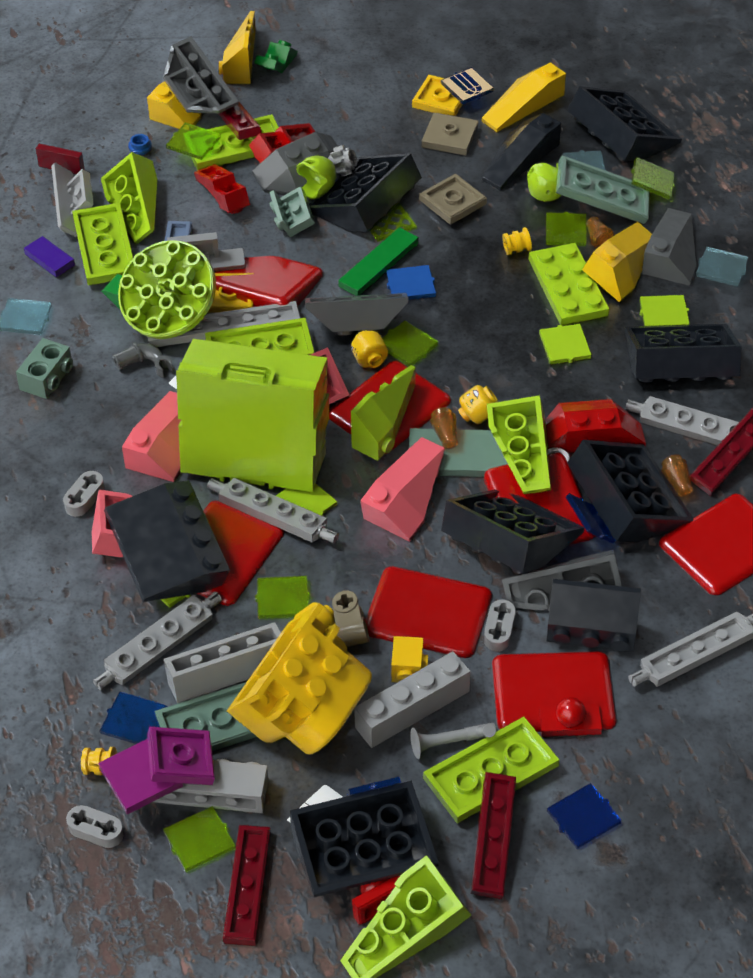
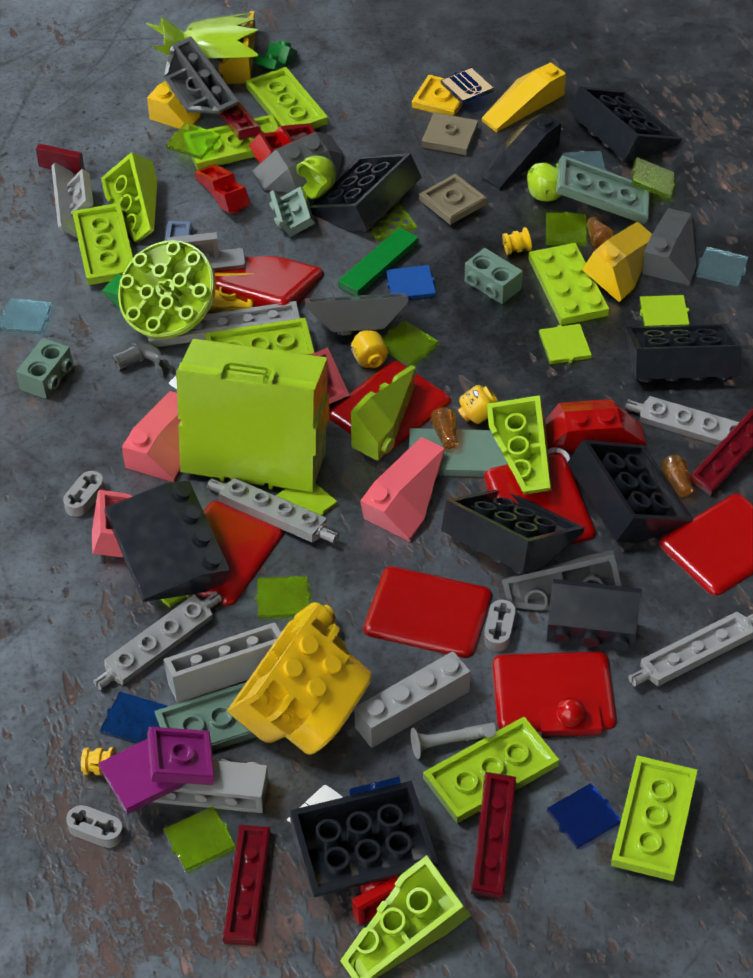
dark purple tile [24,236,75,277] -> none
blue plate [128,134,152,155] -> none
light grey gear [328,145,357,176] -> none
dark tan piece [332,590,370,647] -> none
yellow brick [391,636,428,683] -> none
clear blue piece [566,493,616,544] -> none
none -> lime piece [146,13,258,59]
none -> lime plate [246,67,328,129]
none -> sand green brick [465,248,523,304]
none -> lime plate [611,755,698,881]

